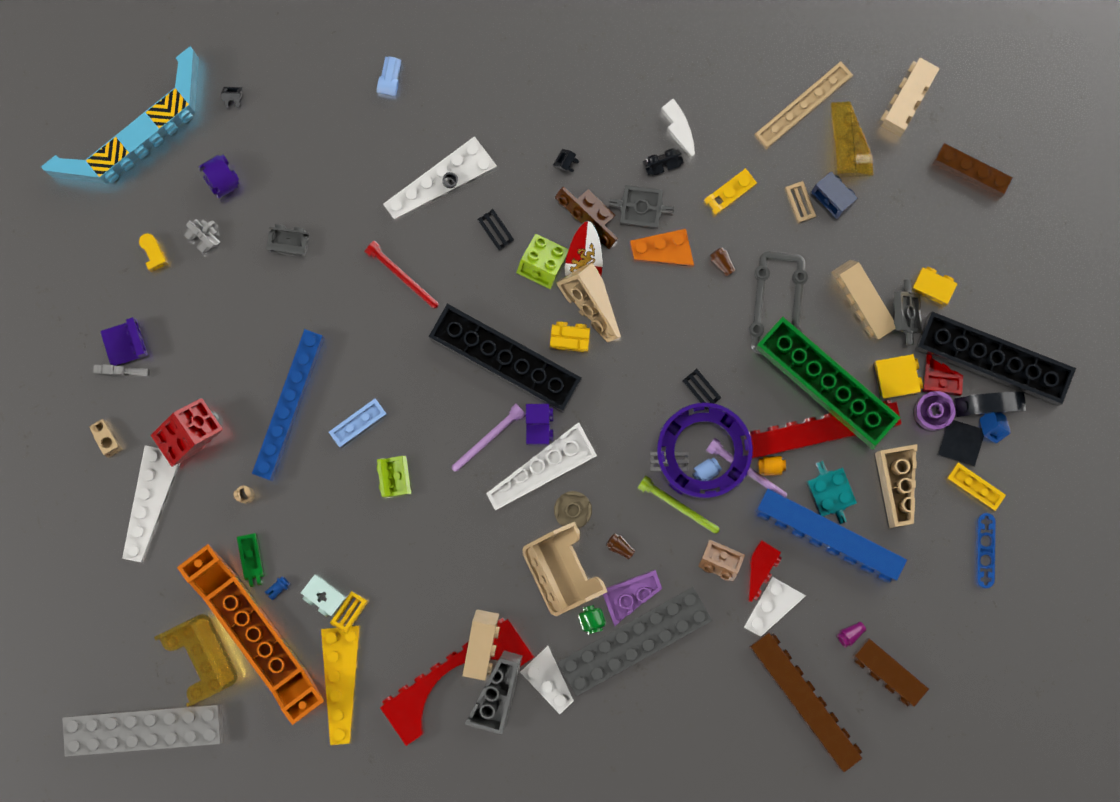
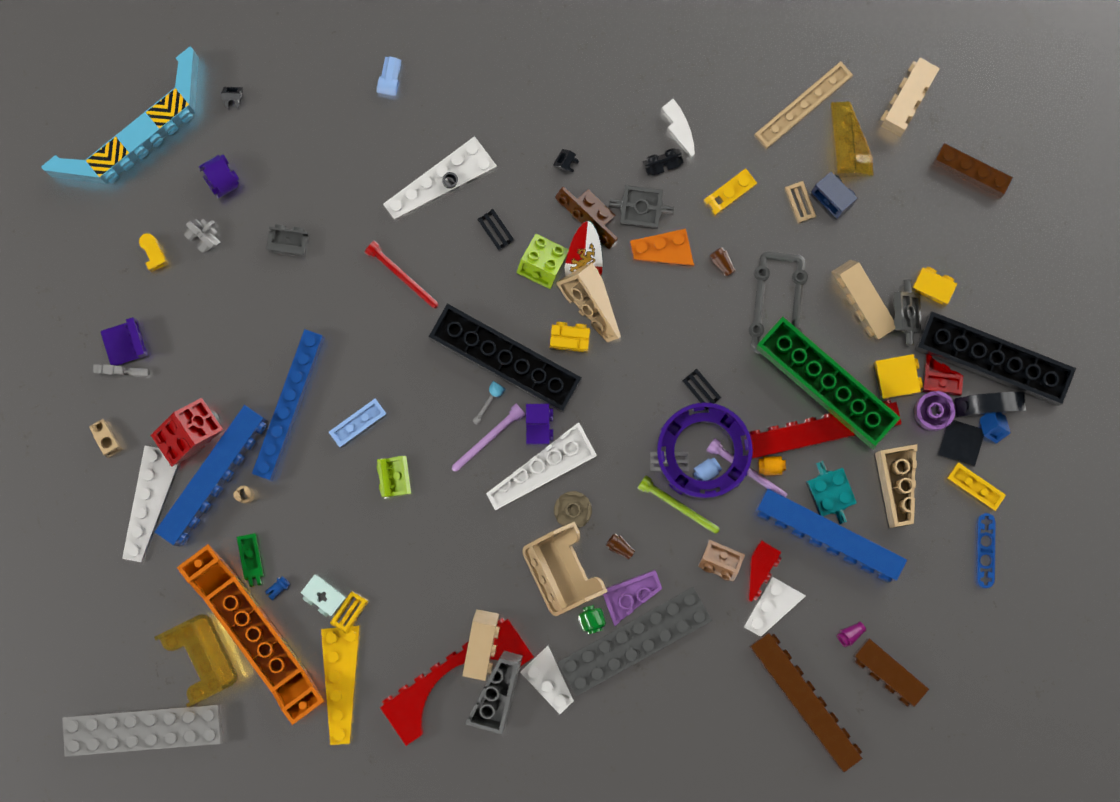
none -> blue brick [155,405,268,546]
none -> hinge [473,381,506,424]

